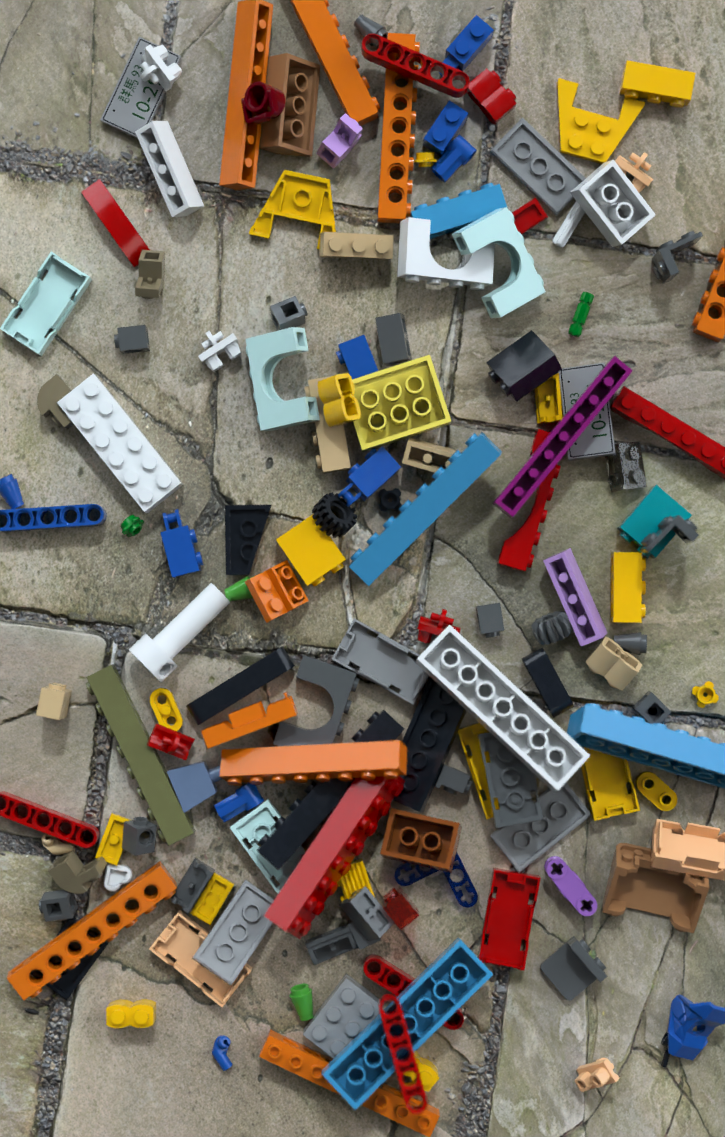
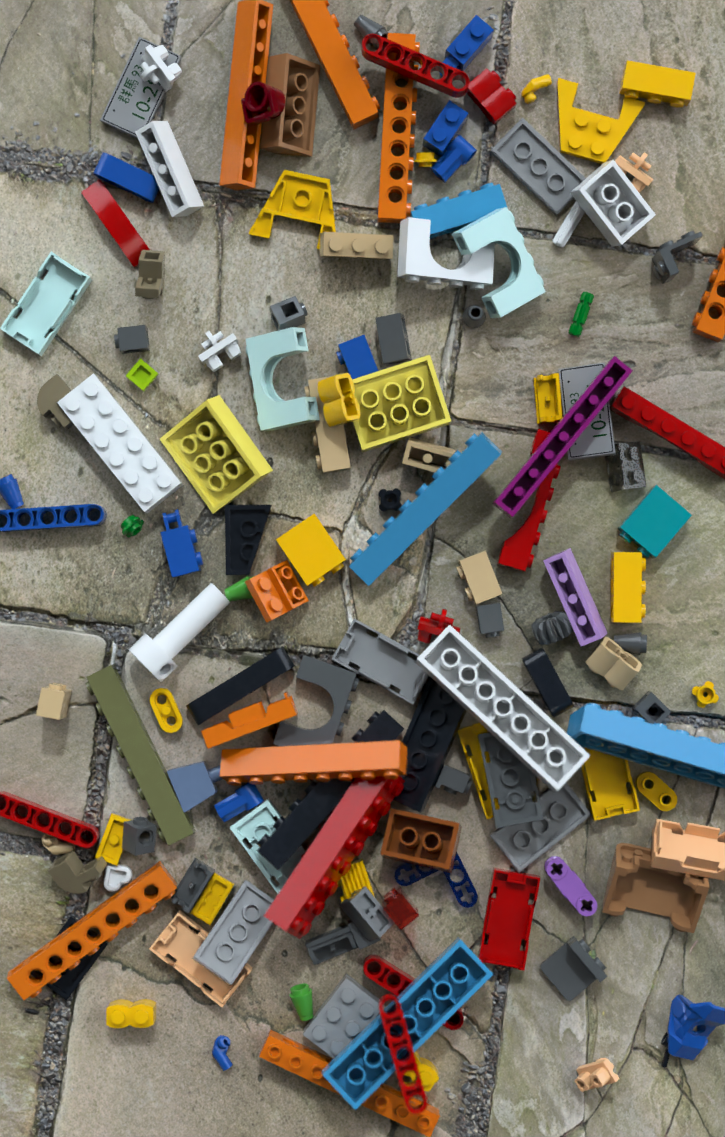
dark grey brick [39,890,78,922] -> none
red hips [147,723,195,760] -> none
black tyre [312,493,357,538] -> none
lavender brick [316,113,363,169] -> none
blue brick [337,446,401,507] -> none
black brick [486,330,562,402] -> none
red tile [512,197,548,234] -> none
dark grey bracket [640,515,699,553] -> none
none -> blue beam [93,152,160,203]
none -> lime plate [126,358,159,391]
none -> light yellow slope [160,395,273,514]
none -> tan brick [456,550,502,604]
none -> dark grey cone [463,305,486,328]
none -> yellow arm [521,74,552,104]

